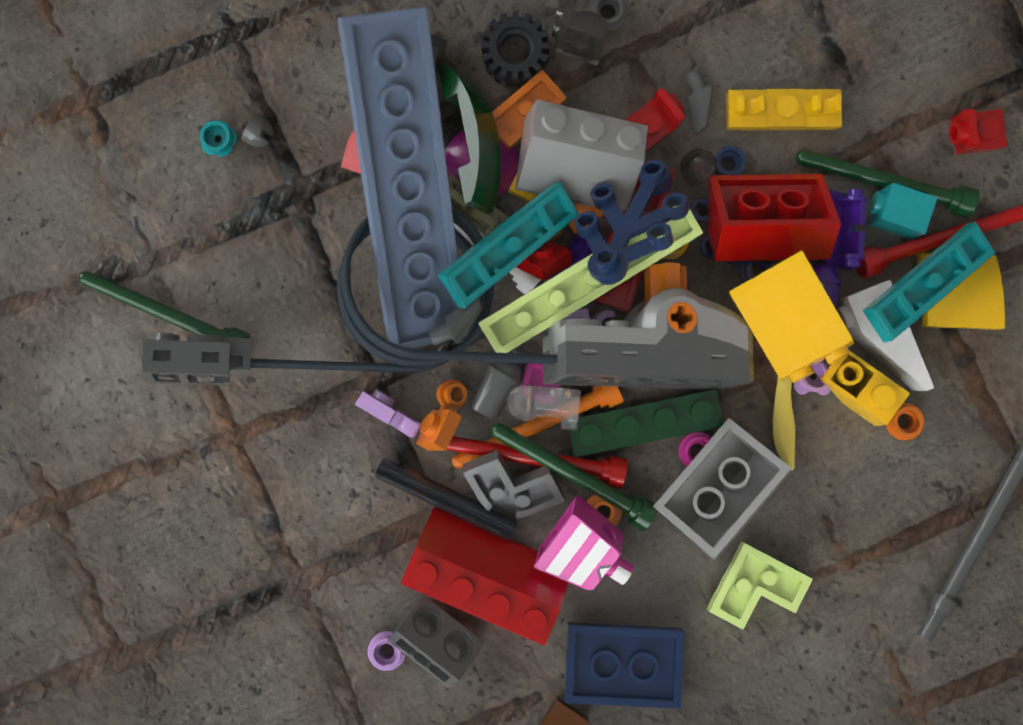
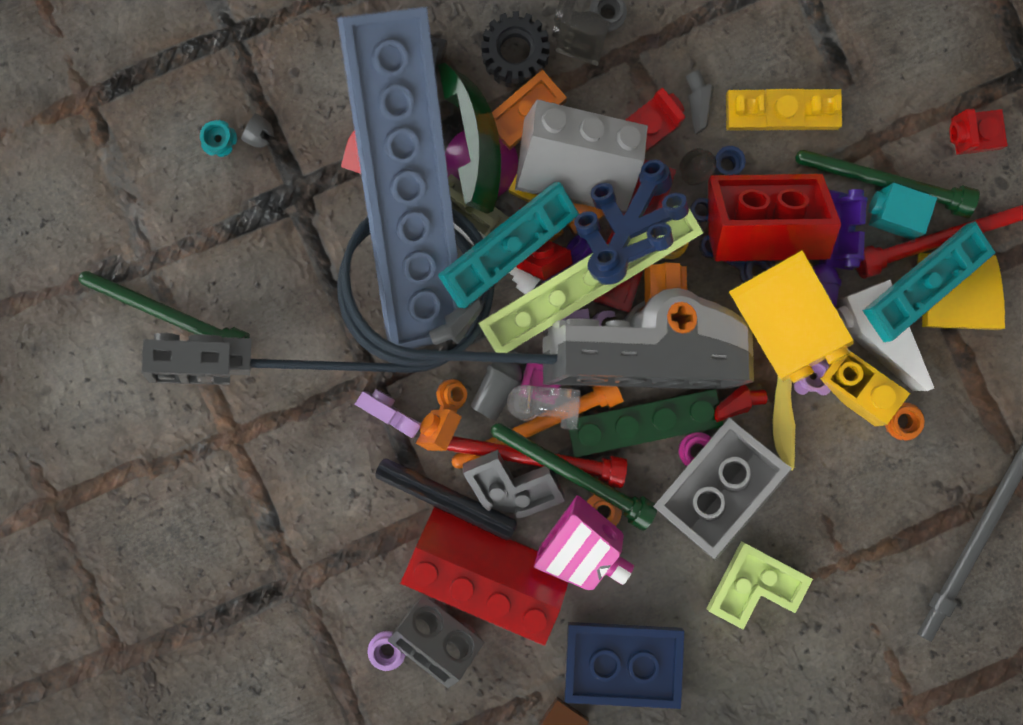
none -> red bar [714,384,767,422]

